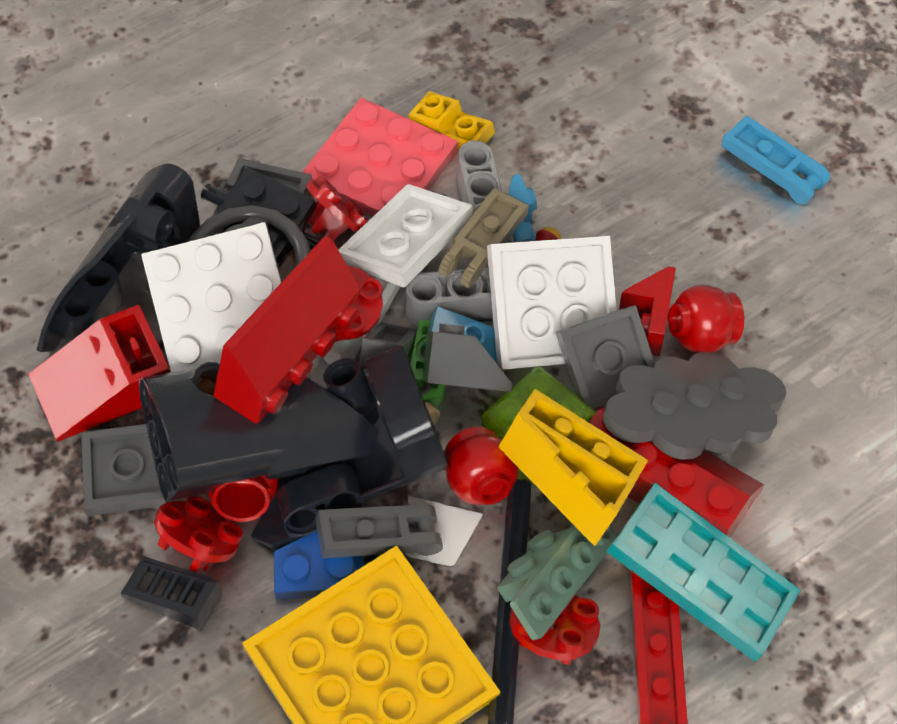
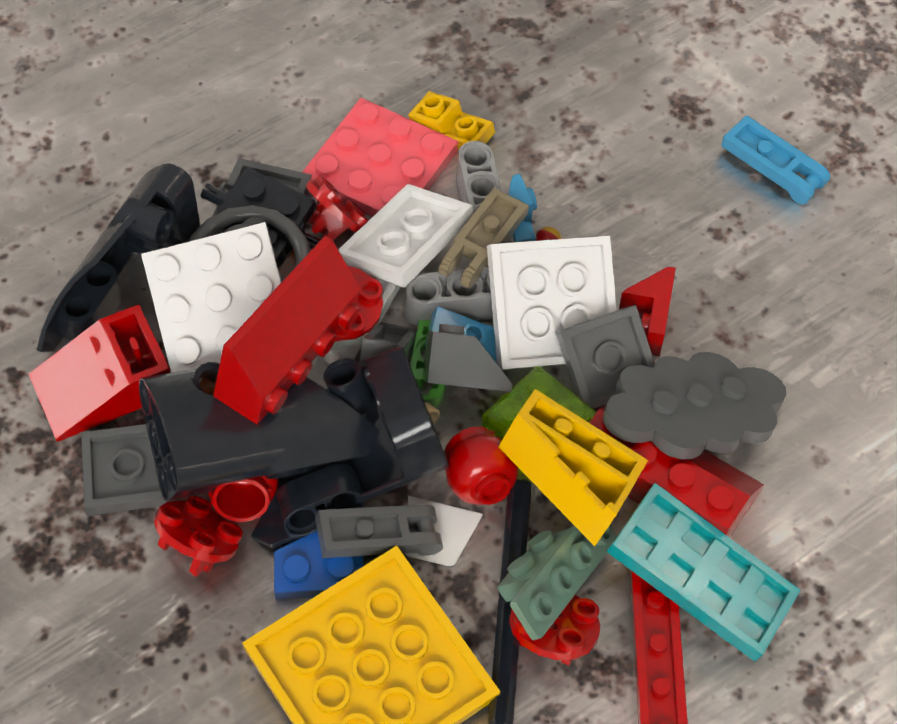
black slope [121,556,222,631] -> none
red piece [668,284,745,354] -> none

